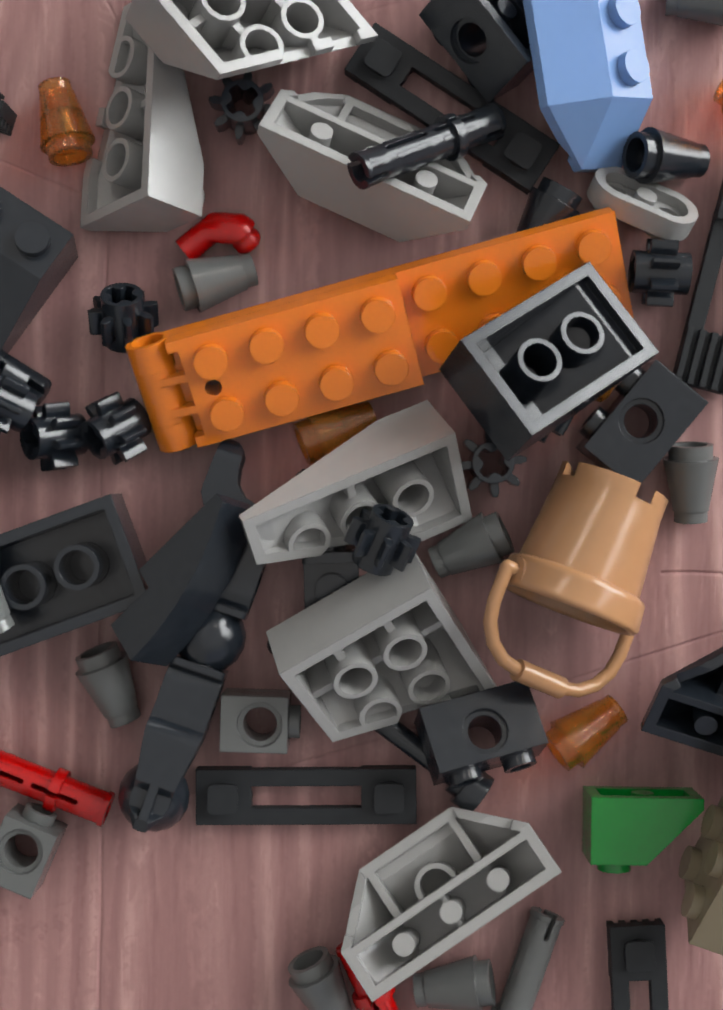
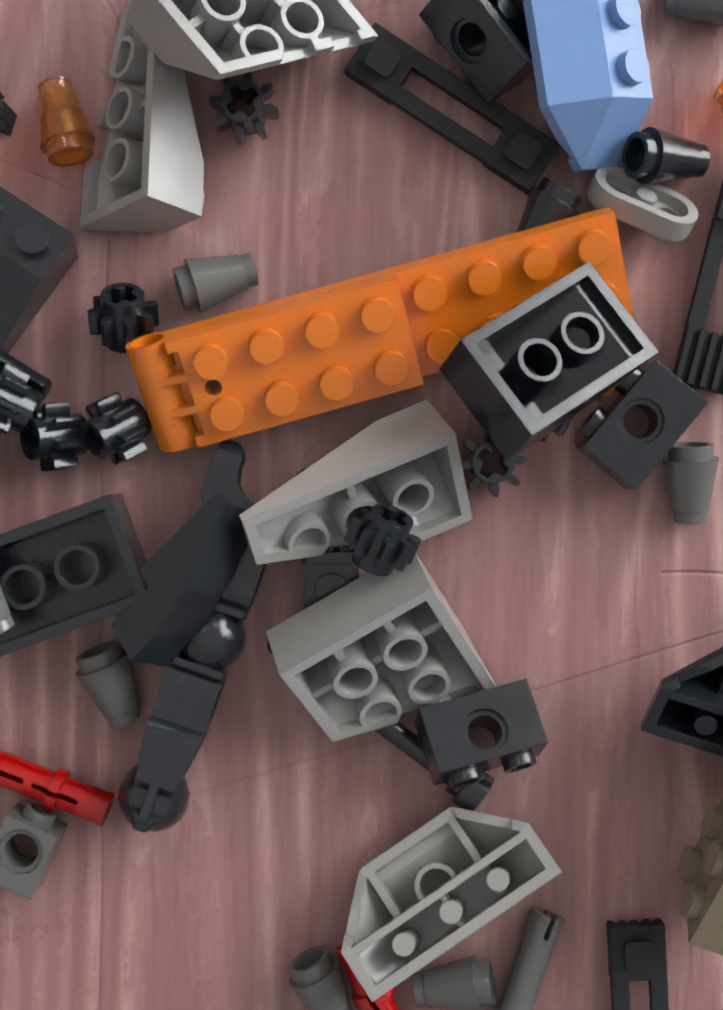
red arm [175,212,261,259] -> none
black container [196,765,417,825] -> none
dark grey brick [219,688,301,754] -> none
light grey wedge [257,89,487,242] -> none
clear orange cone [293,401,377,465] -> none
black pin [347,103,506,190] -> none
dark grey cone [428,512,515,578] -> none
medium nougat piece [483,461,669,699] -> none
clear orange cone [545,695,628,771] -> none
green slope [582,786,704,874] -> none
black gear [628,238,693,307] -> none

